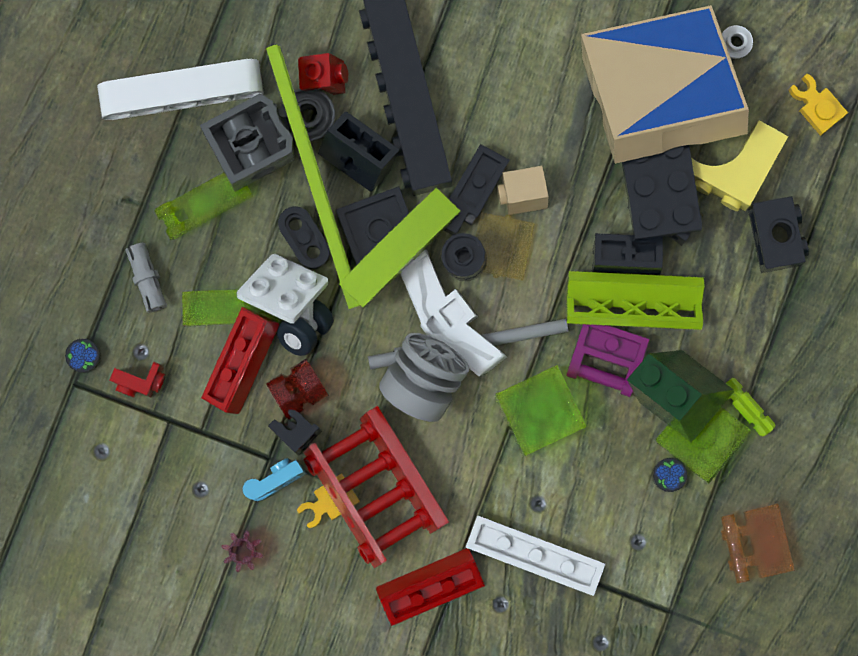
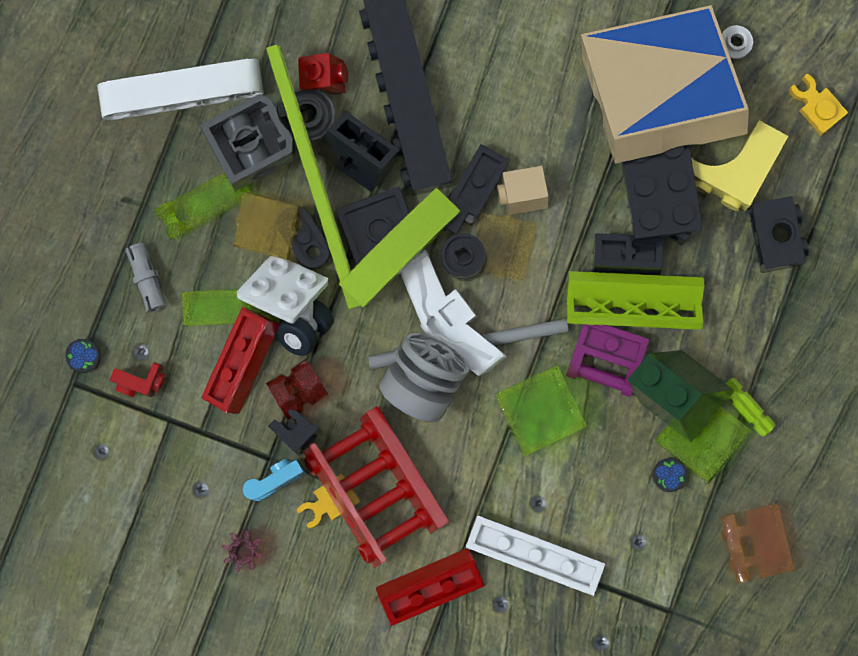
none -> clear yellow piece [234,192,299,260]

